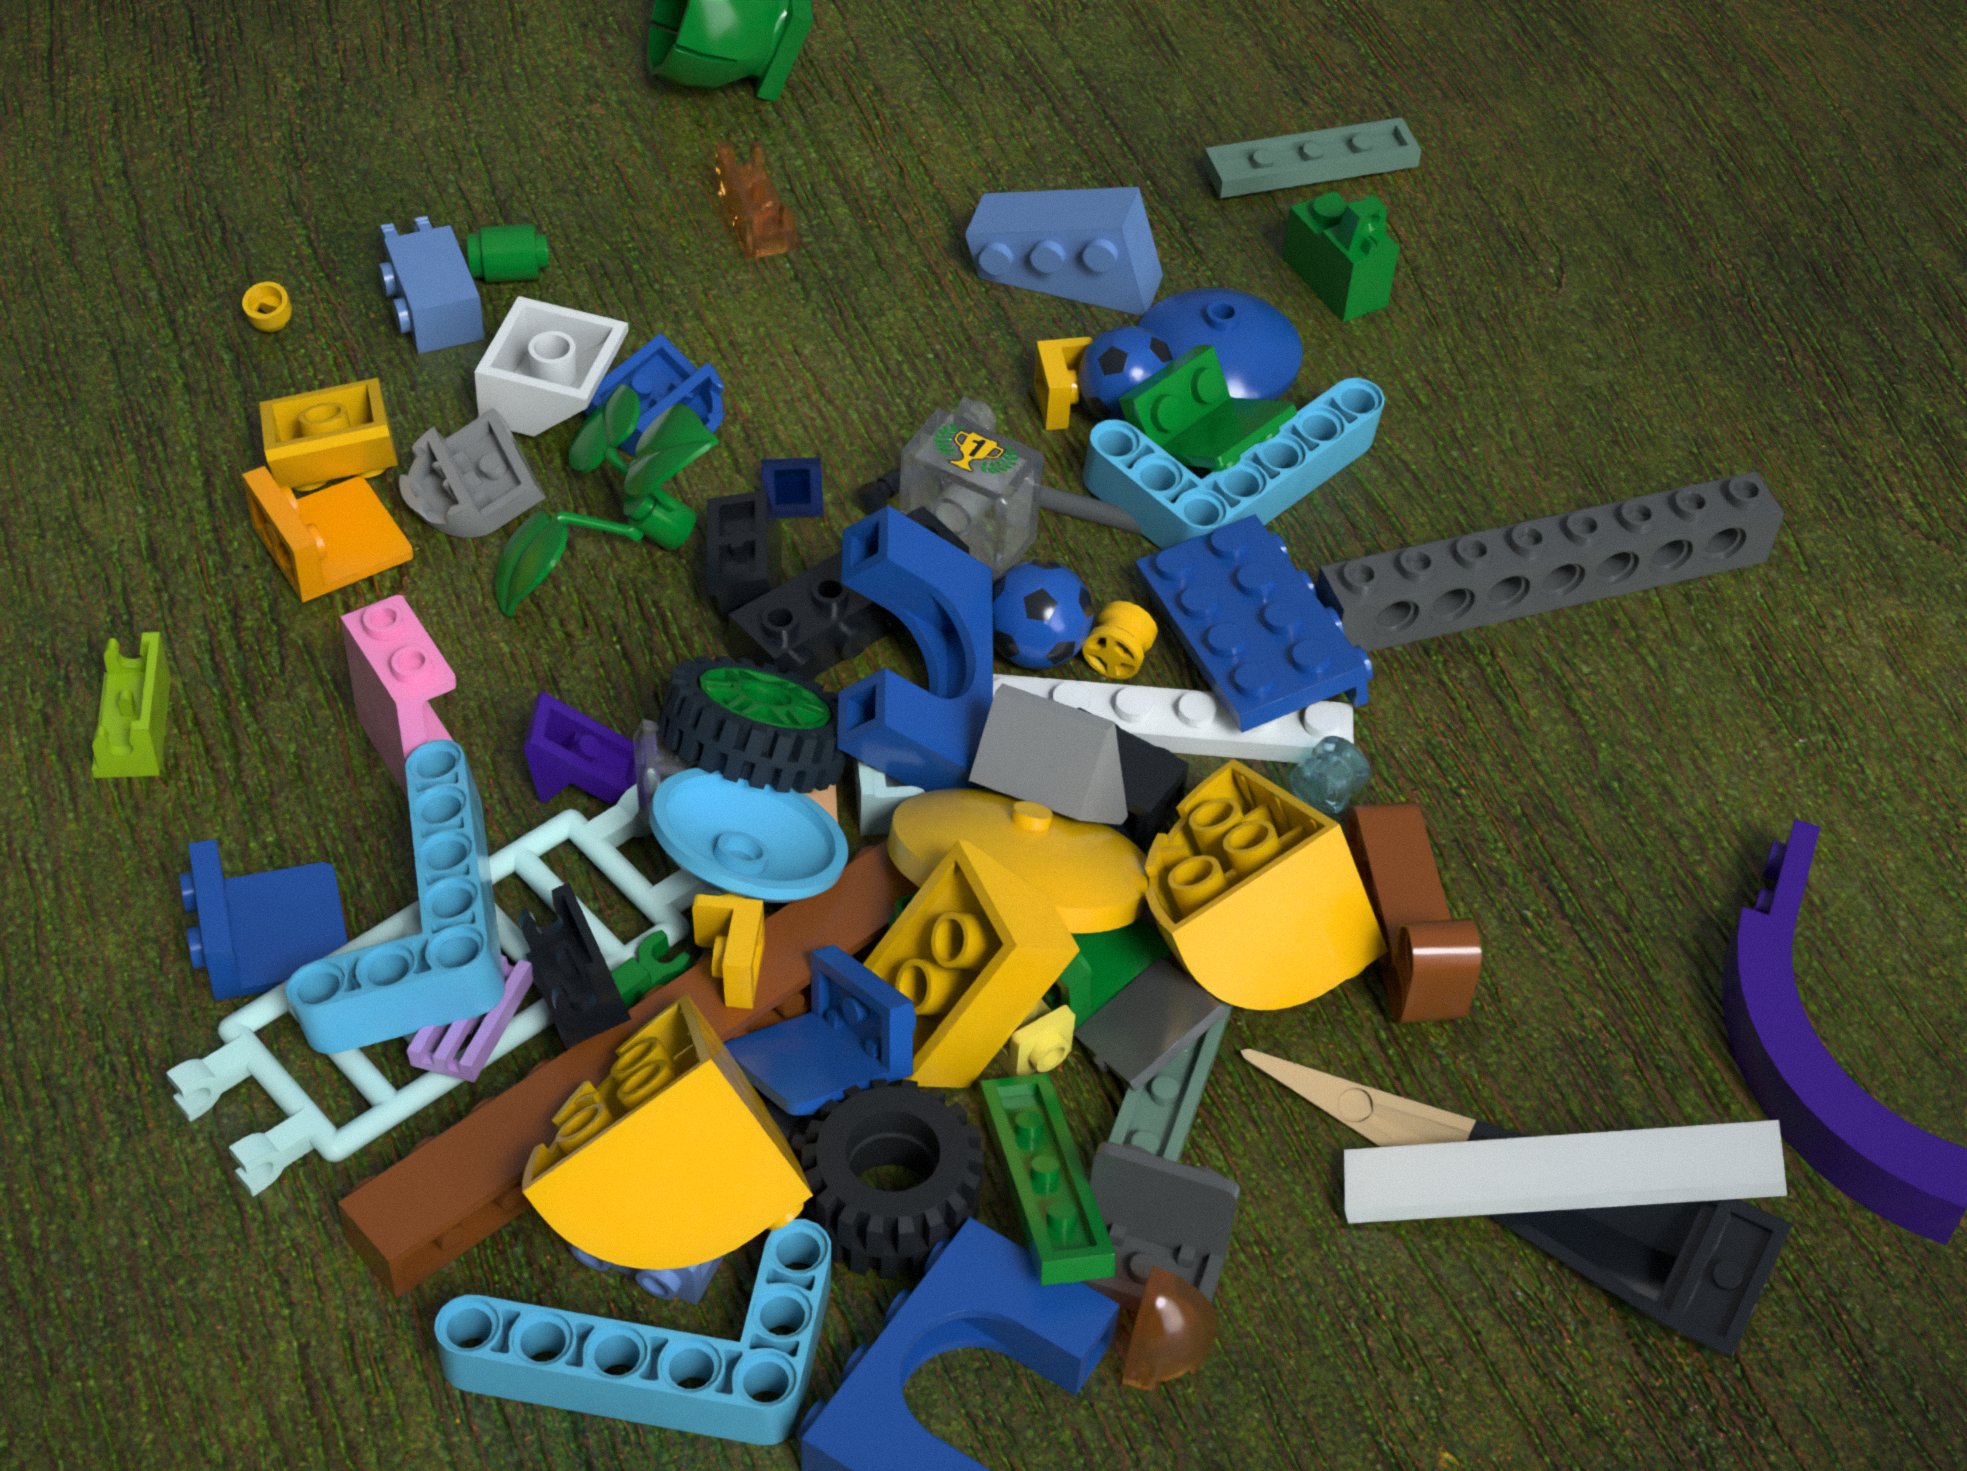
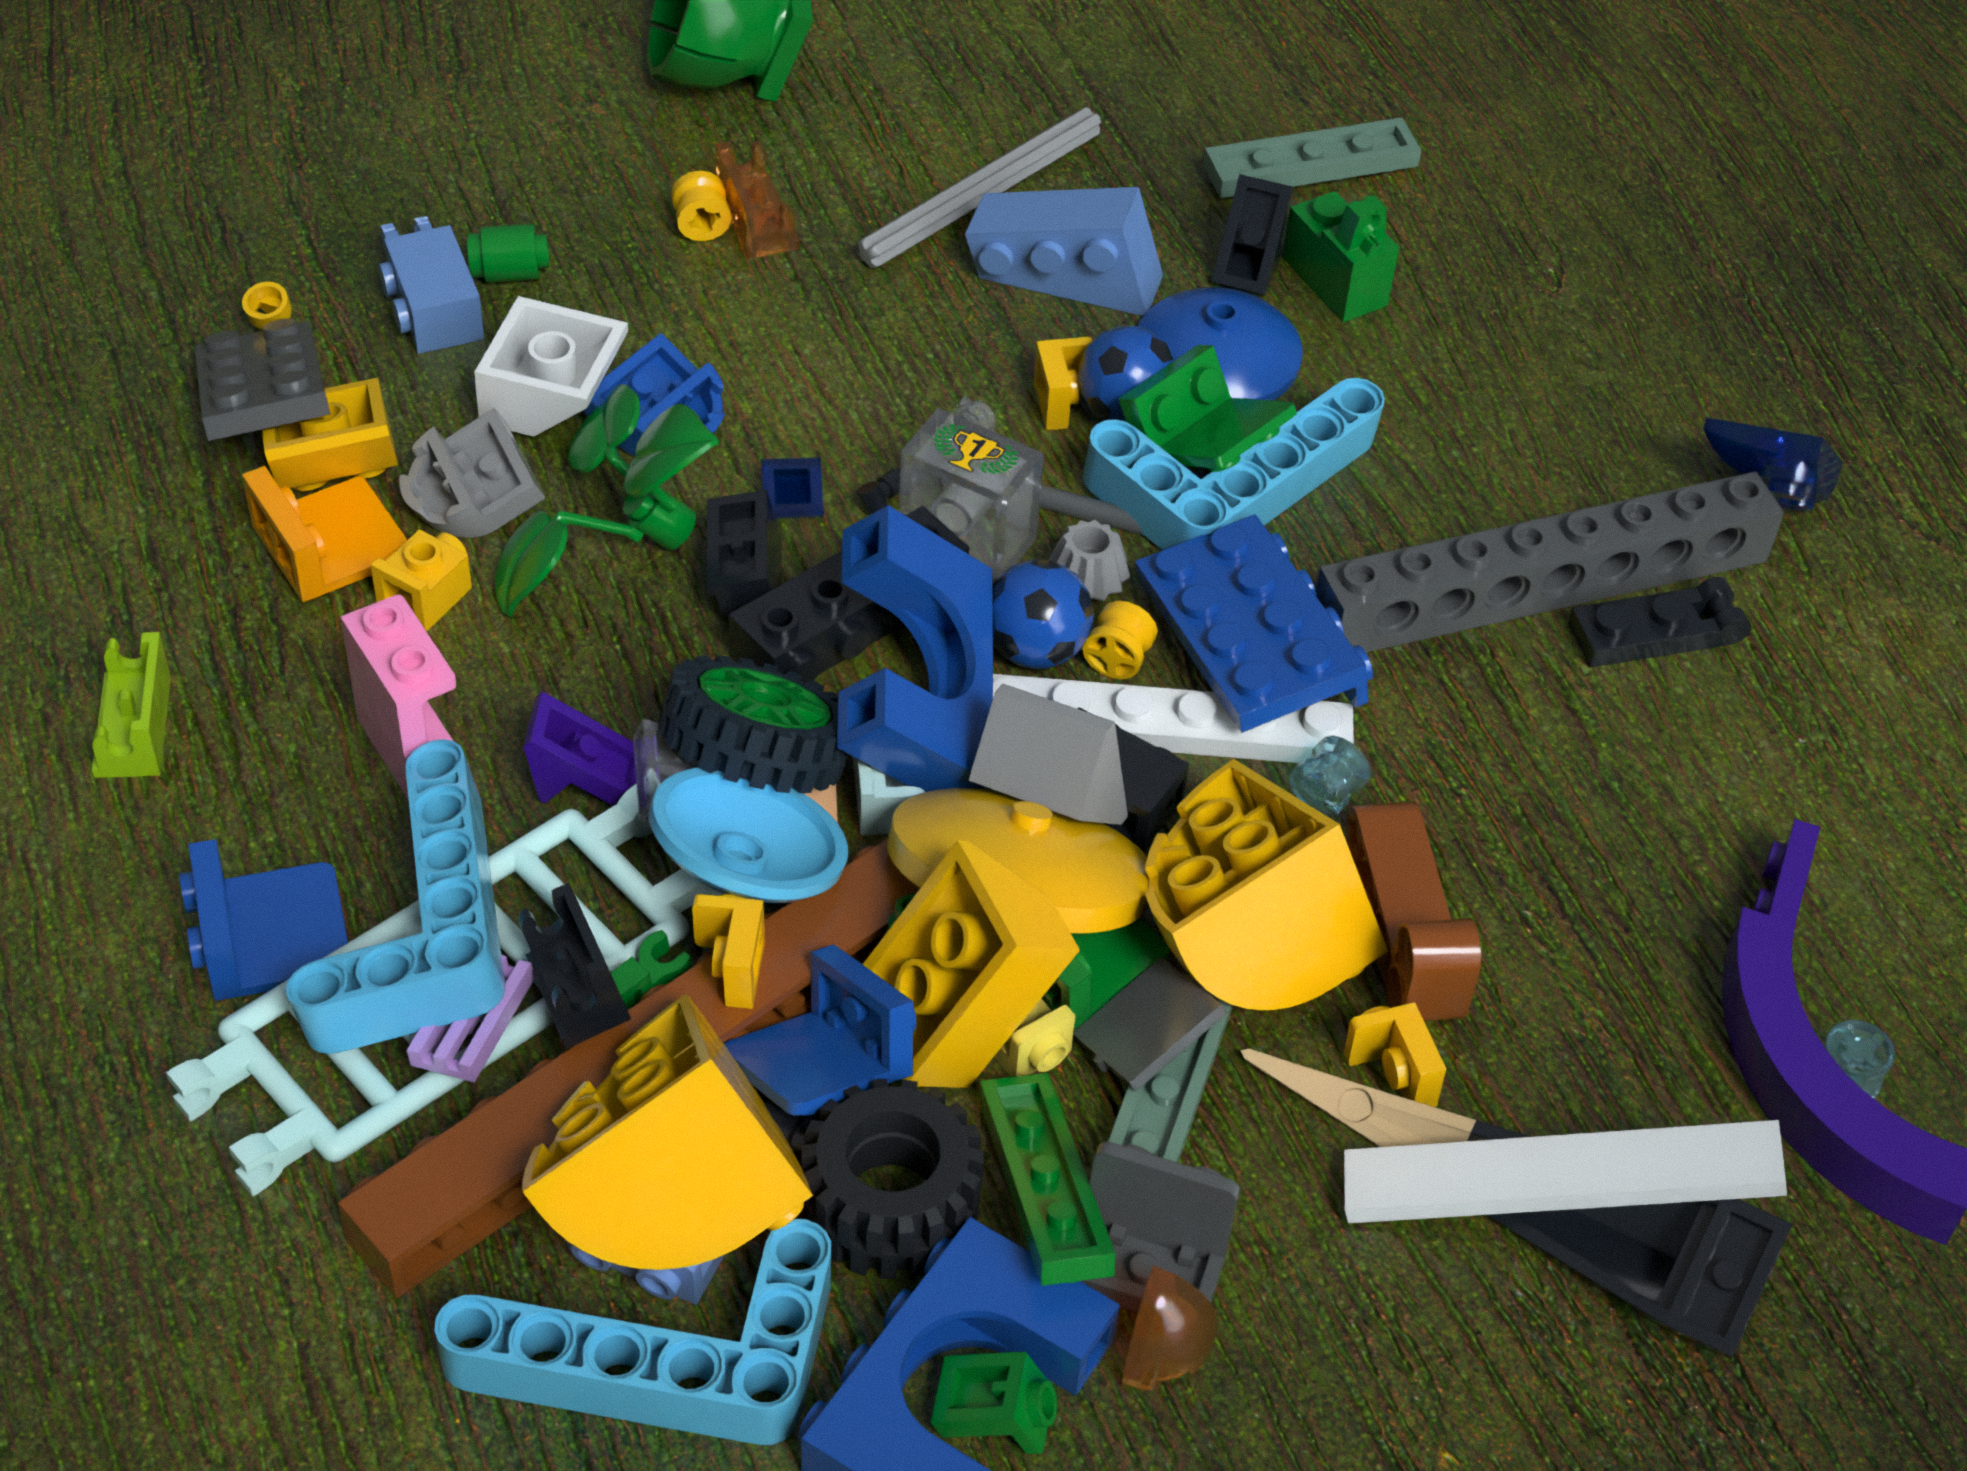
none -> dark grey plate [195,318,330,441]
none -> yellow brick [371,529,472,632]
none -> yellow wheel [671,170,732,241]
none -> light grey axle [858,107,1101,268]
none -> green bracket [931,1351,1057,1454]
none -> light grey piece [1048,520,1131,602]
none -> black slope [1212,174,1295,296]
none -> yellow bracket [1344,1002,1446,1107]
none -> black plate [1568,577,1752,668]
none -> clear blue slope [1703,417,1843,512]
none -> clear light blue wheel [1824,1020,1895,1099]

